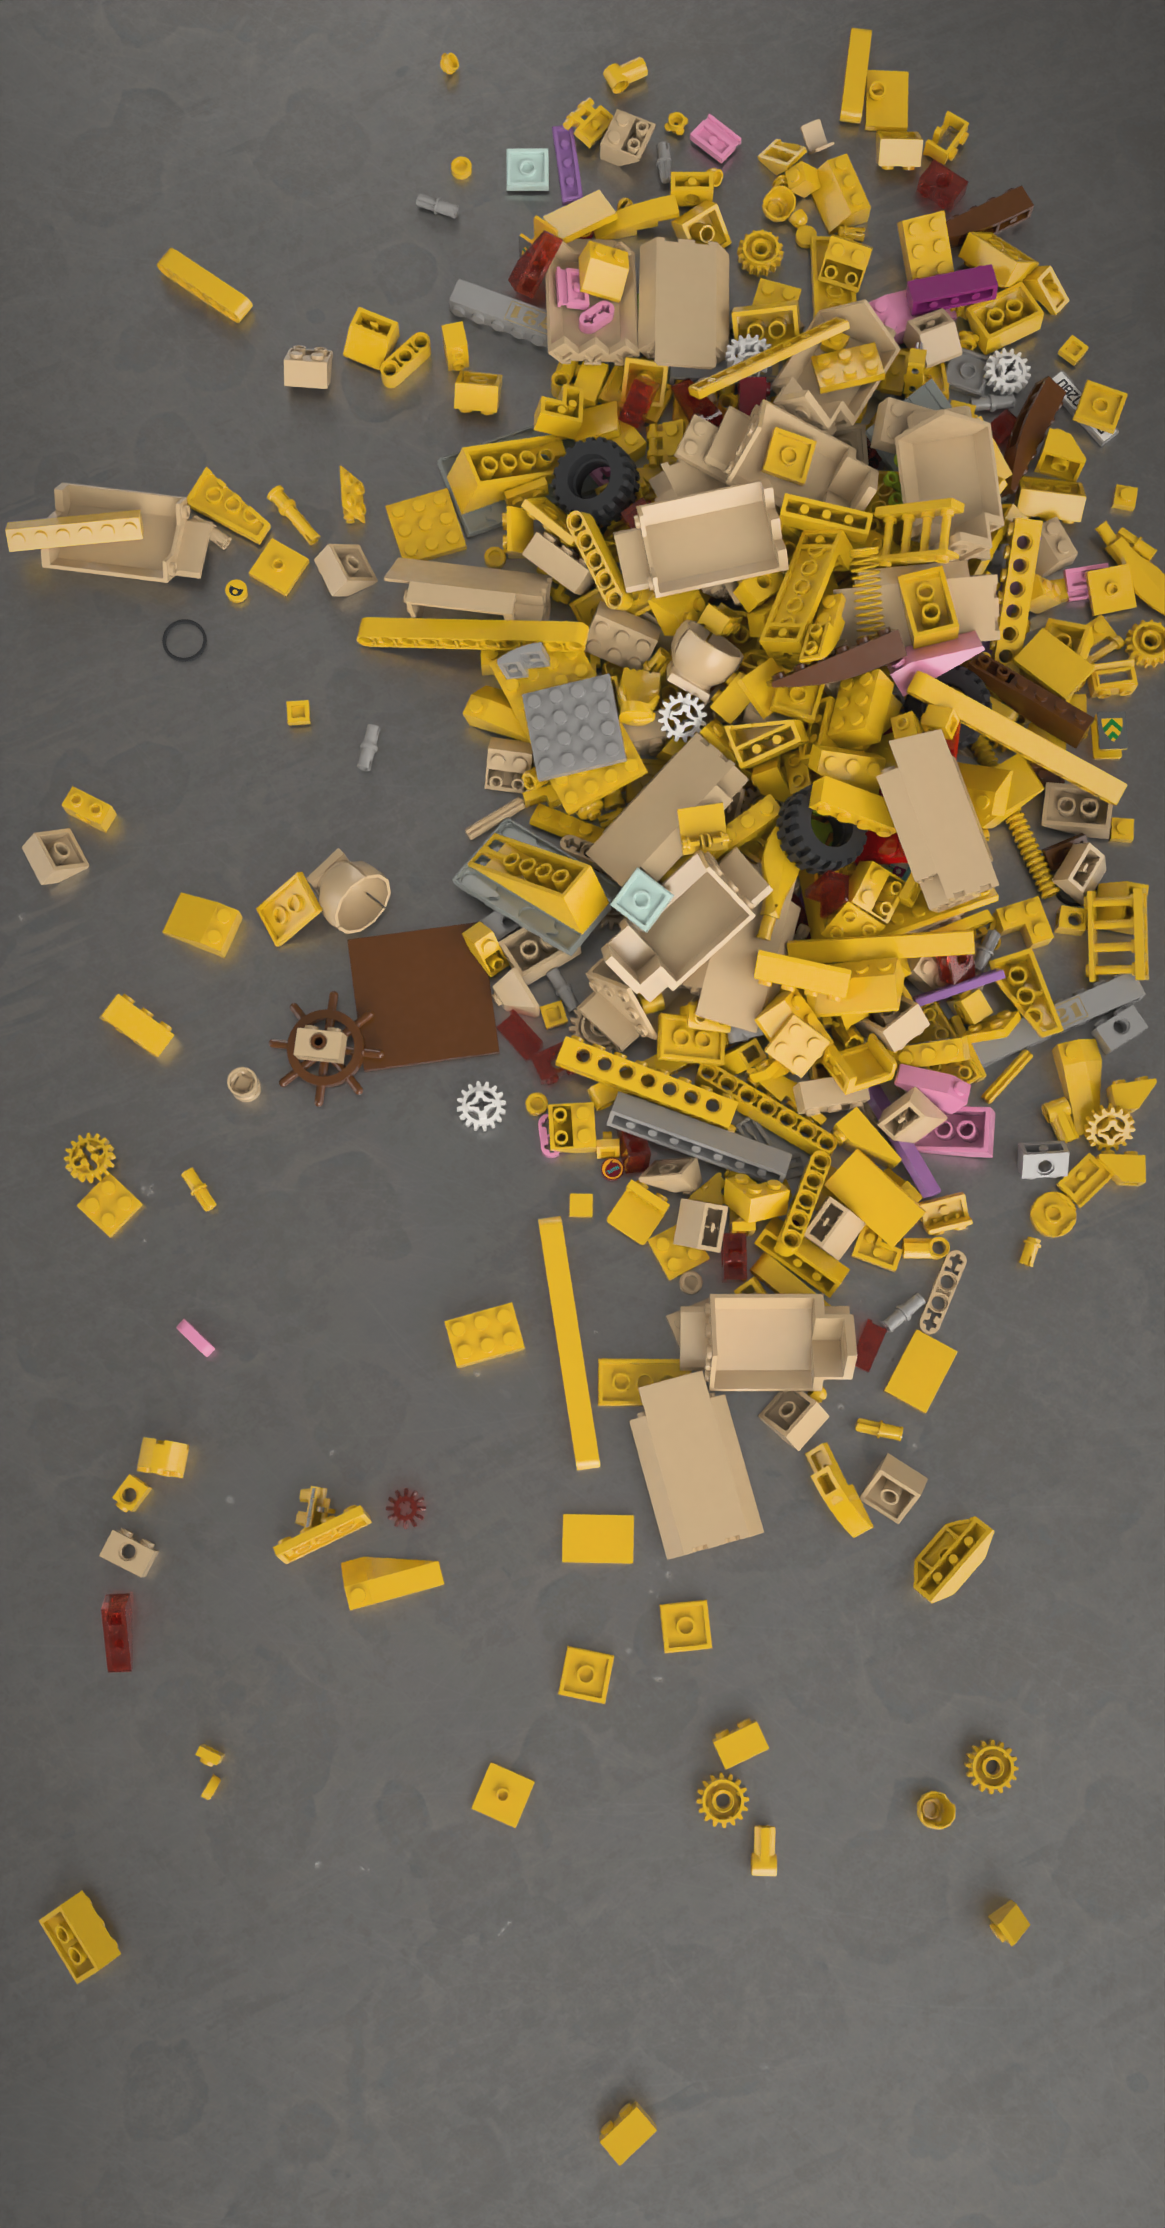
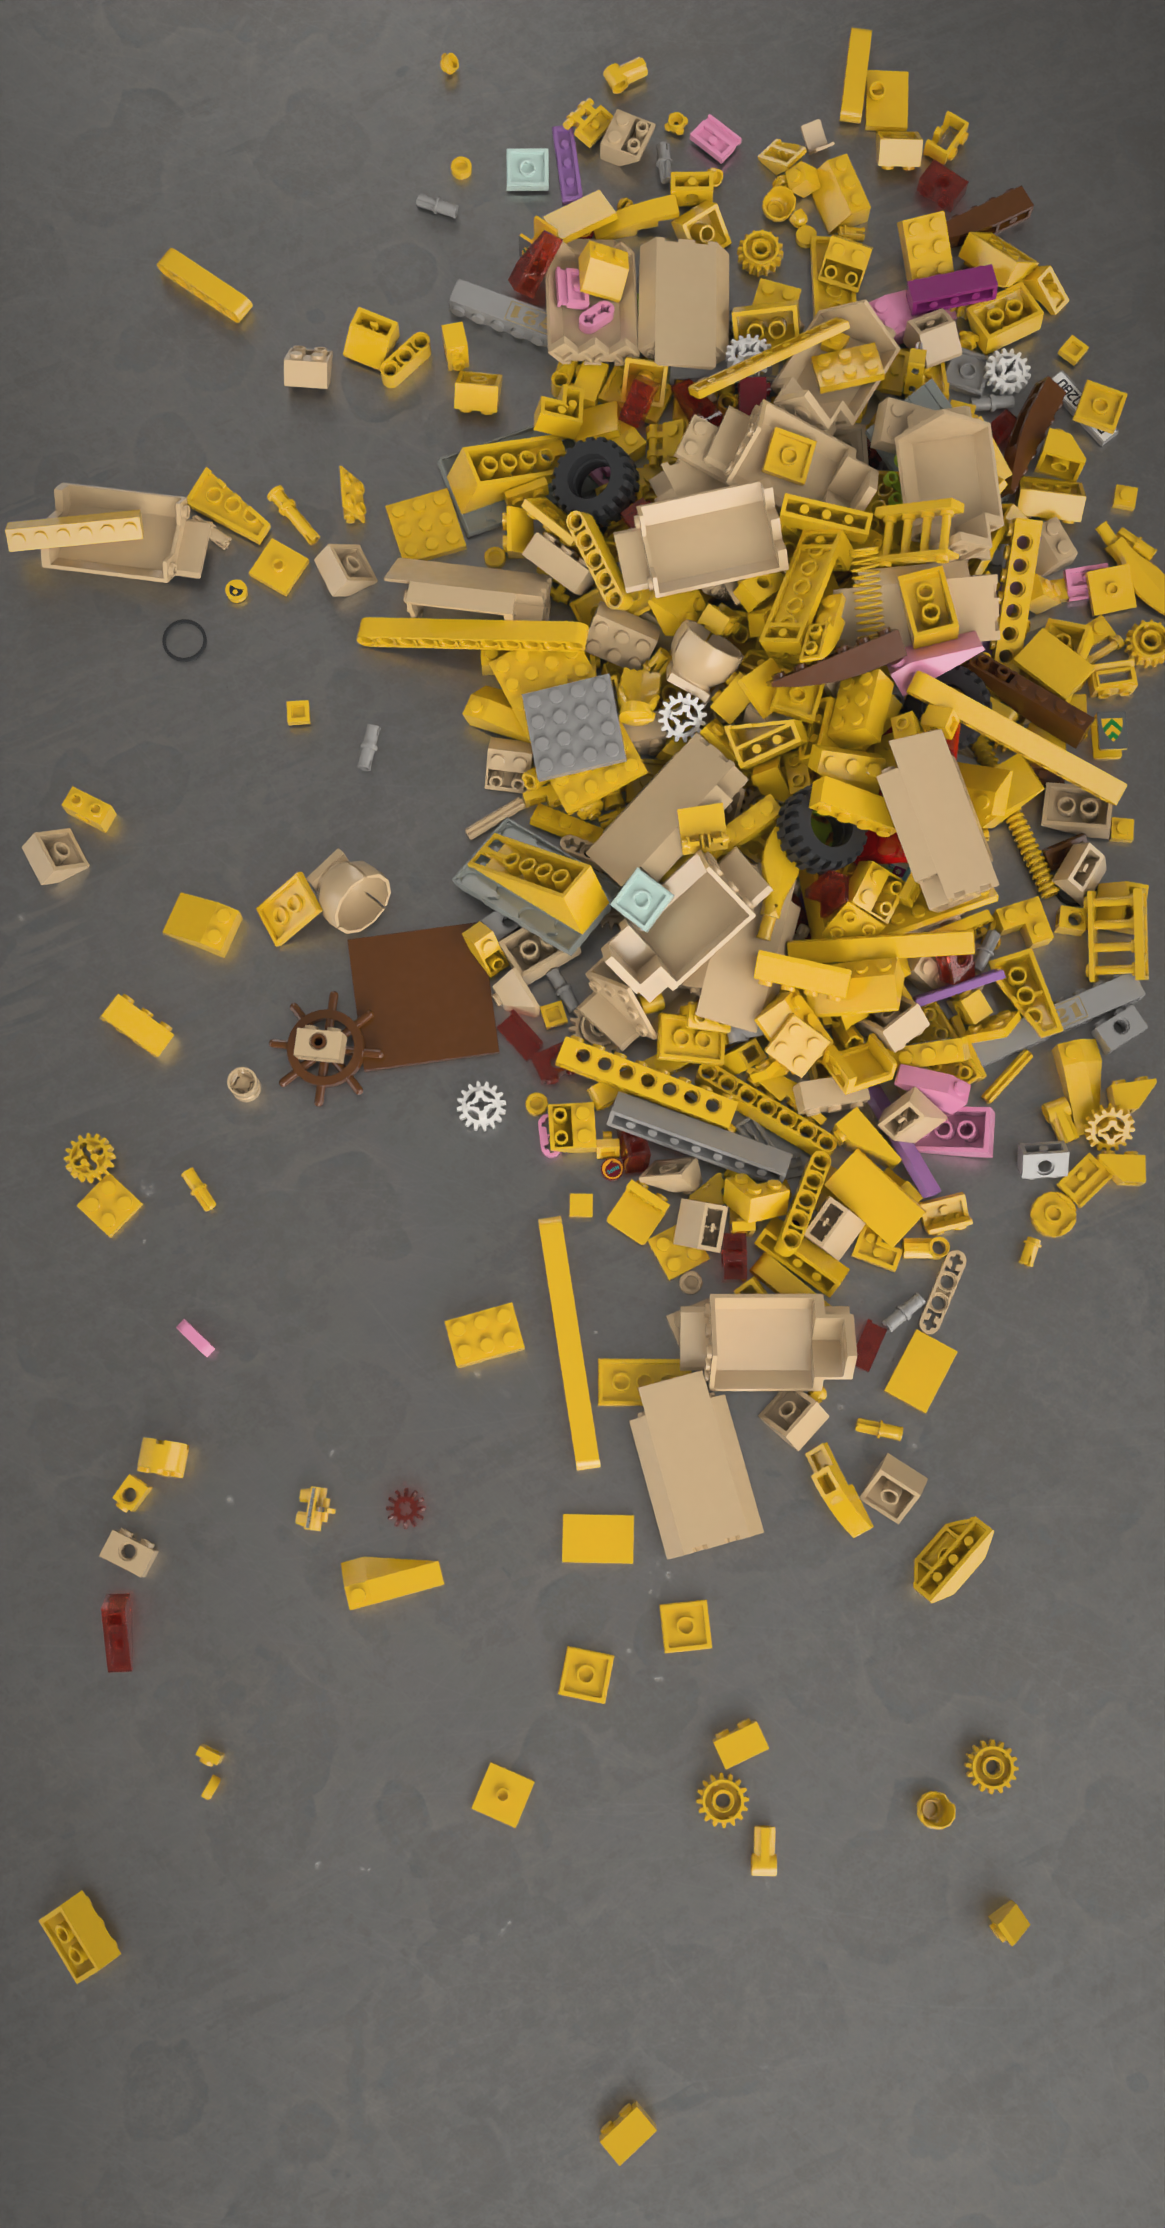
yellow plate [273,1505,372,1564] -> none
light grey slope [497,642,550,679] -> none

